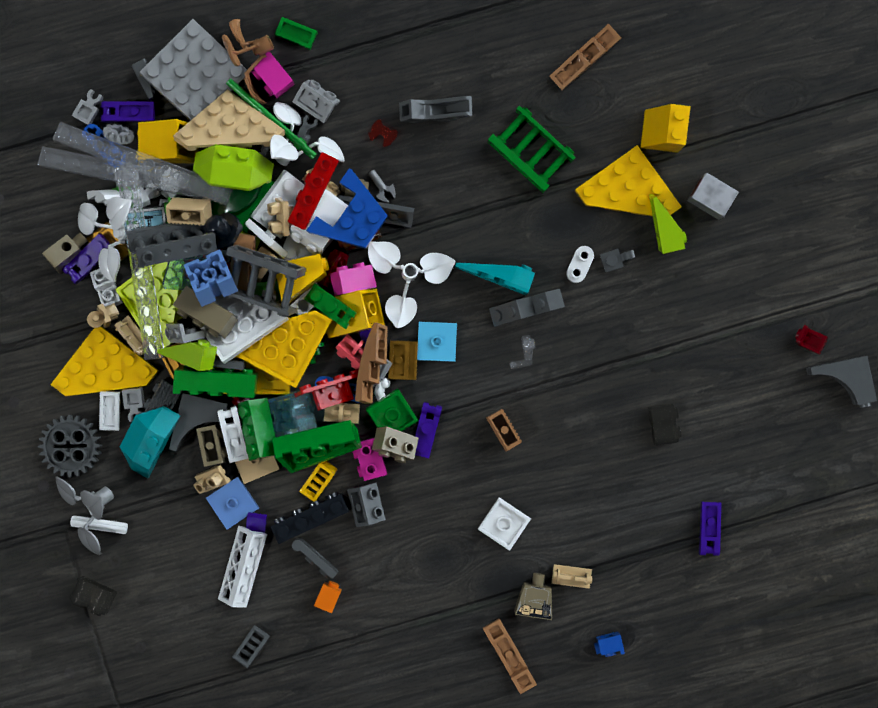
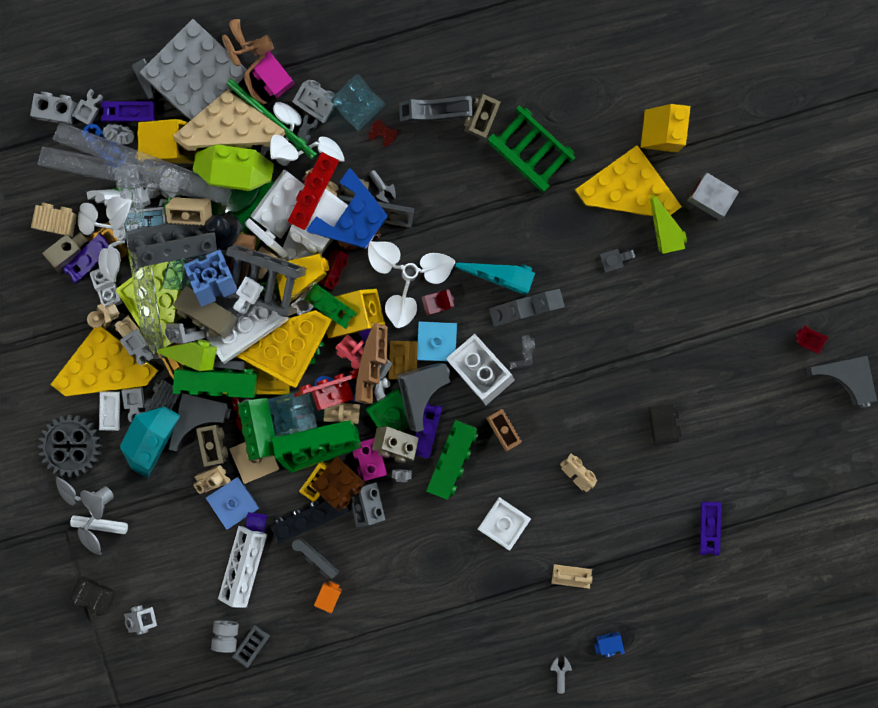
white plate [217,406,248,463] -> none
tan hips [267,197,293,236] -> none
green tile [275,17,318,50] -> none
dark pink brick [330,262,377,296] -> none
medium nougat slope [483,619,537,694] -> none
dark tan torso [514,573,552,620] -> none
medium nougat slope [550,24,622,90] -> none
white plate [566,246,594,283] -> none
none -> light grey brick [30,92,77,126]
none -> tan brick [31,203,77,237]
none -> light grey plate [120,329,153,366]
none -> light grey brick [124,605,157,635]
none -> light grey wheel [211,620,239,653]
none -> white plate [233,276,264,314]
none -> reddish brown plate [311,457,365,512]
none -> clear light blue bracket [331,74,385,131]
none -> light grey plate [392,469,412,482]
none -> dark grey arch [397,363,450,432]
none -> dark red bracket [421,289,454,316]
none -> green wedge [426,419,478,500]
none -> white slope [446,334,515,405]
none -> dark tan brick [464,94,501,139]
none -> light grey bar [550,656,572,694]
none -> tan hinge [560,453,597,492]

